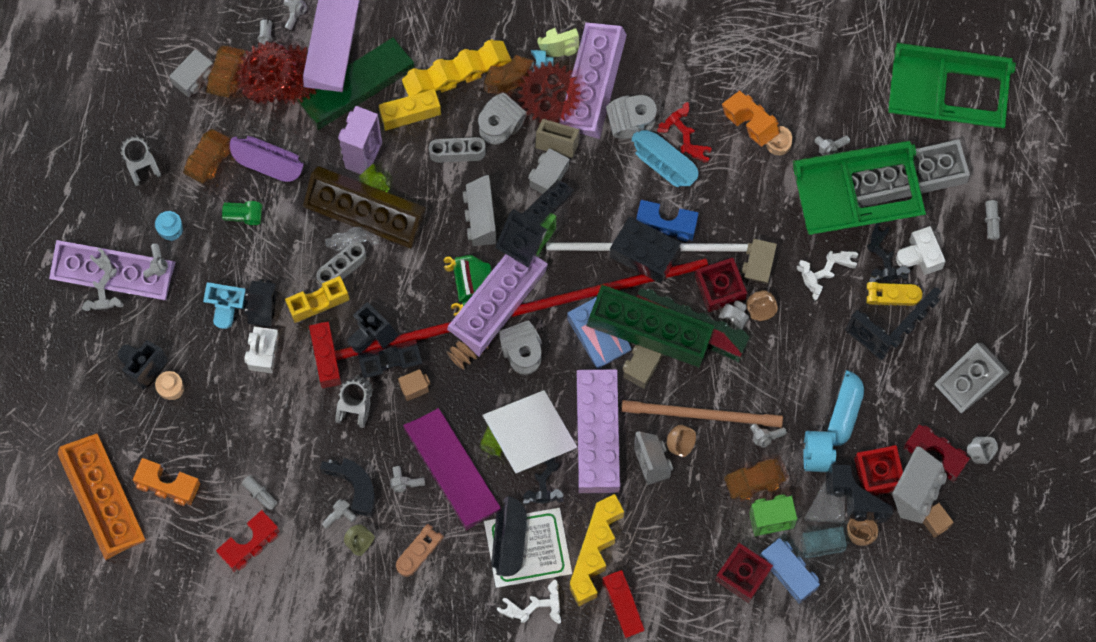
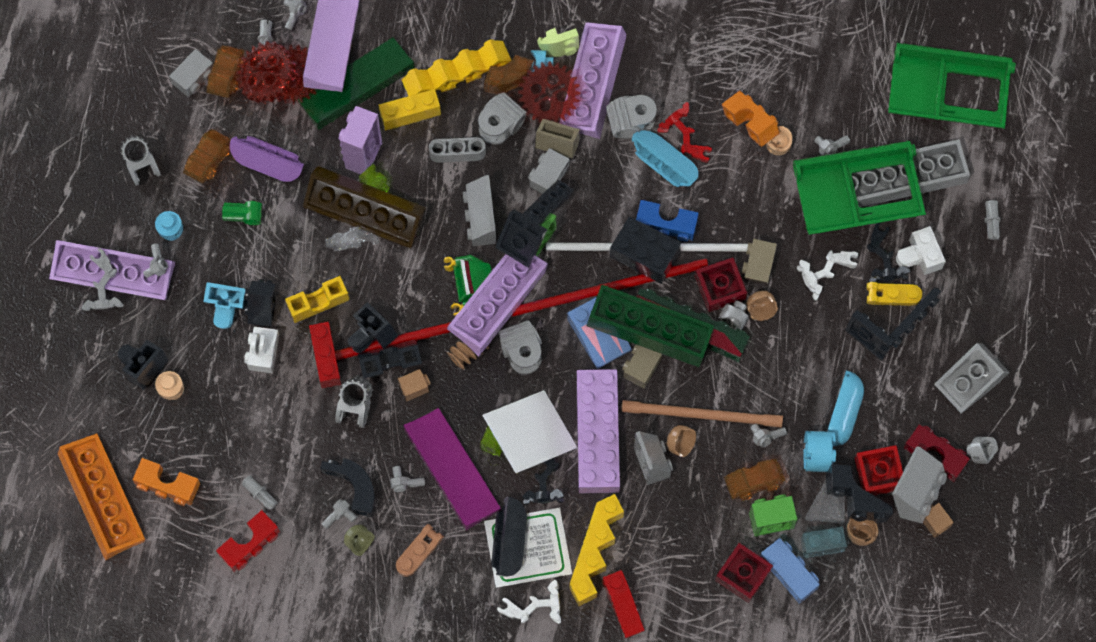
light grey beam [317,242,366,287] -> none

